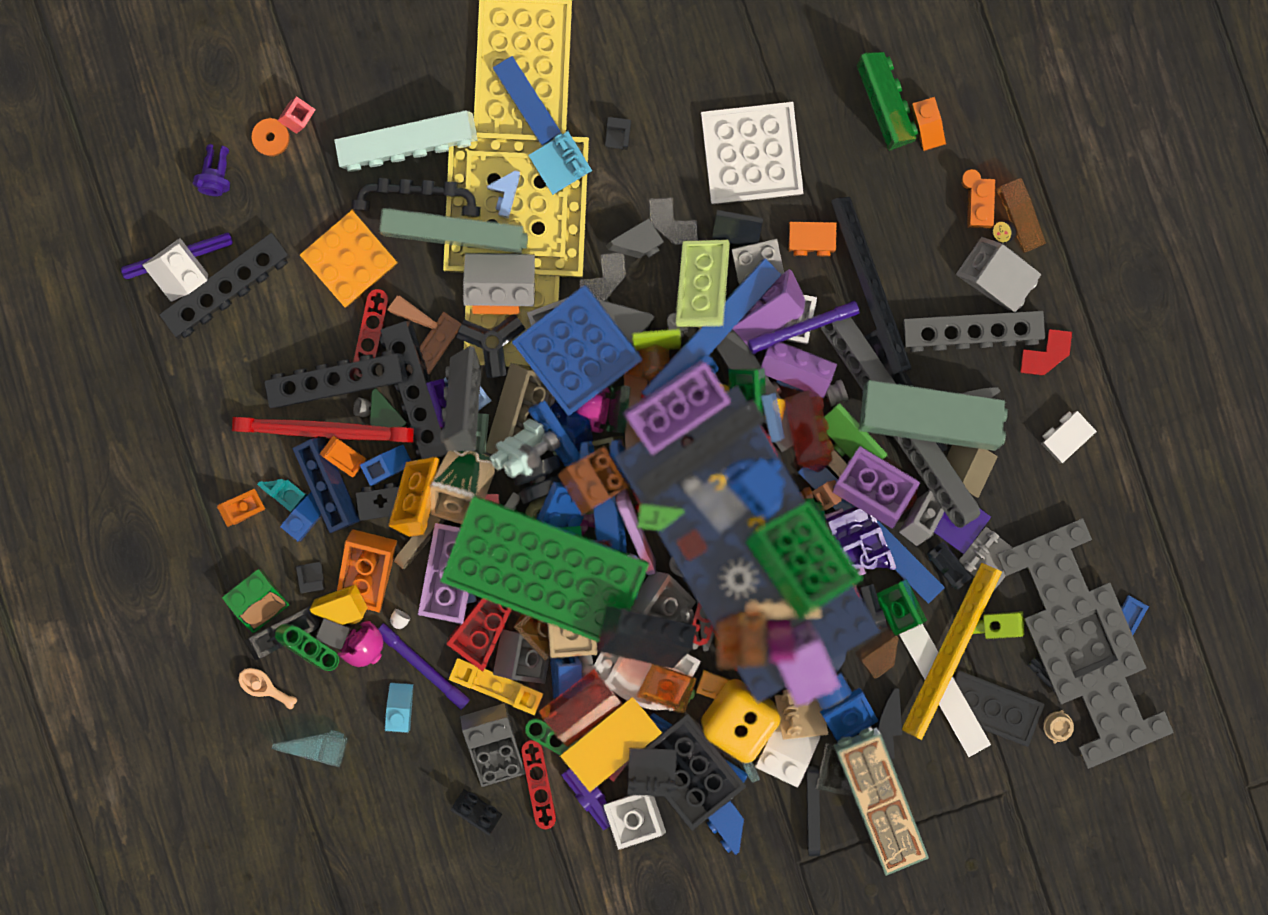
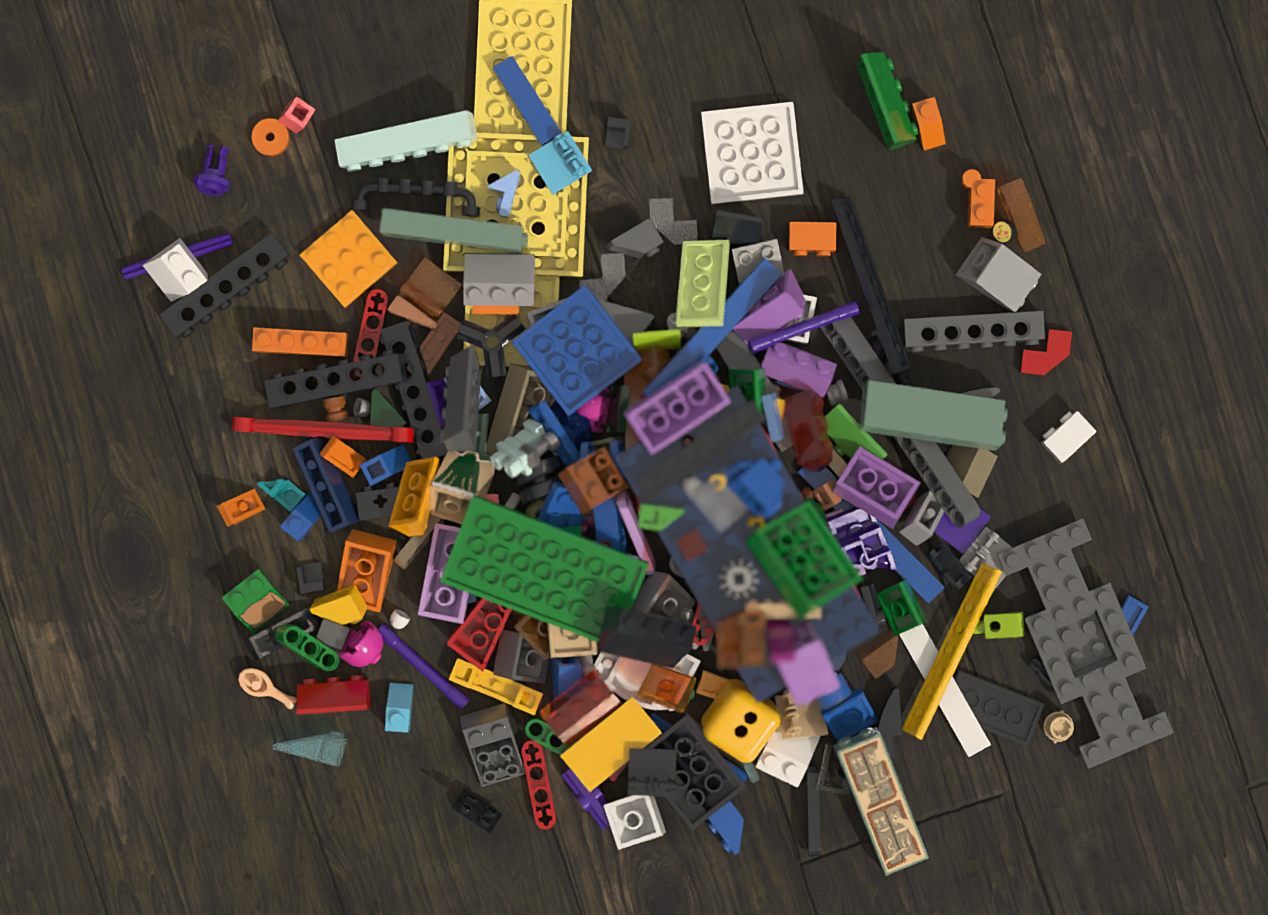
none -> orange brick [252,328,349,358]
none -> red slope [296,675,371,714]
none -> dark orange wheel [322,396,349,422]
none -> clear orange hinge [398,257,462,322]

